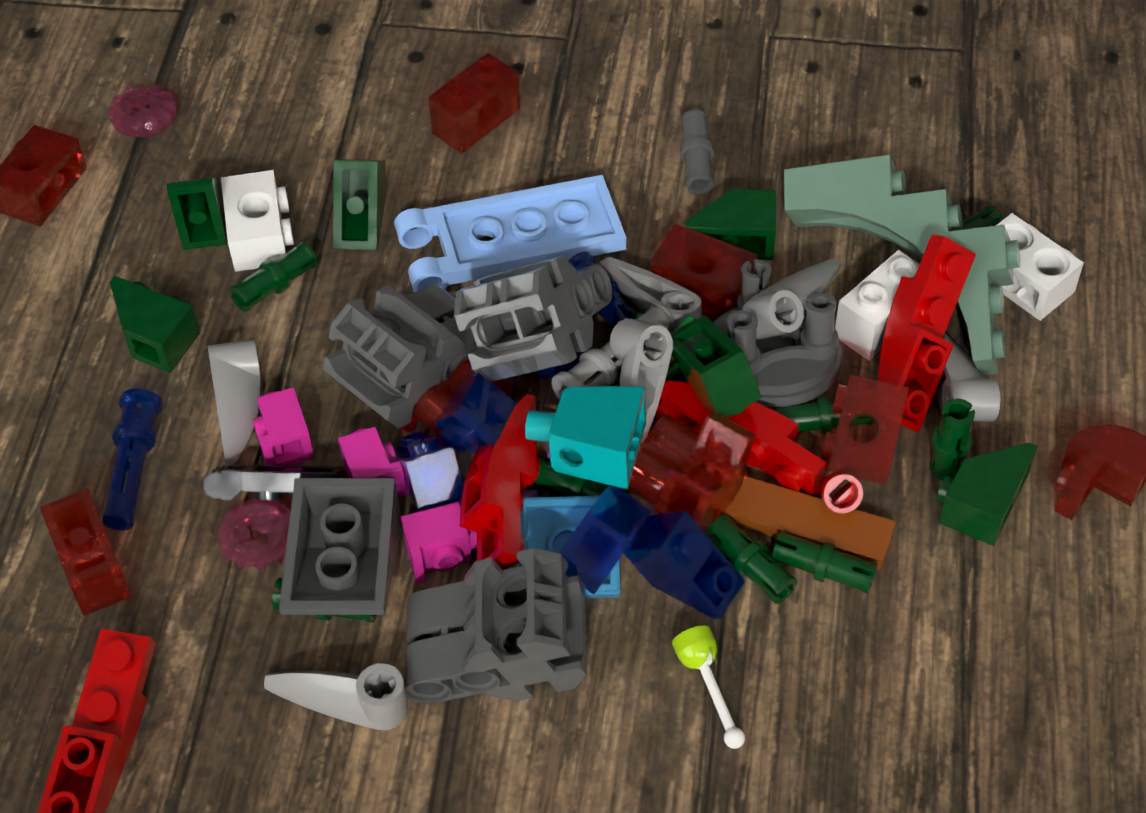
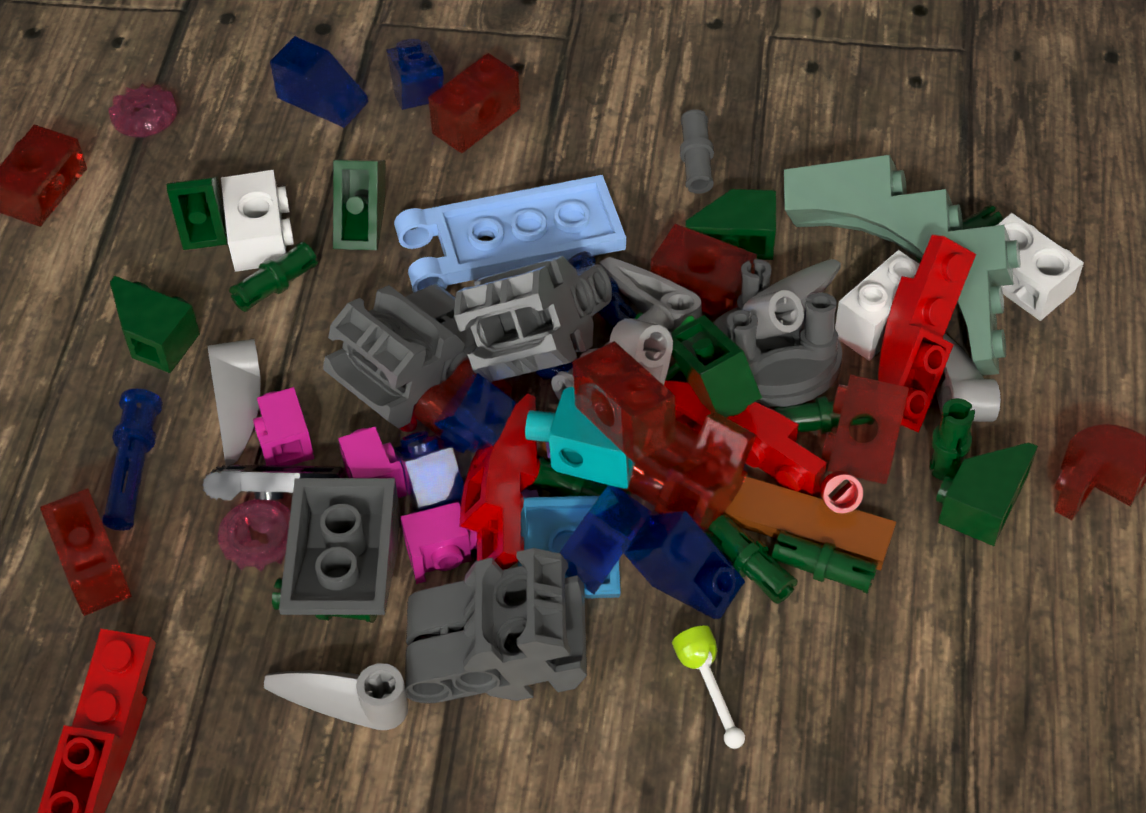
none -> clear blue slope [270,36,368,128]
none -> clear blue slope [386,39,444,110]
none -> clear red brick [572,341,676,463]

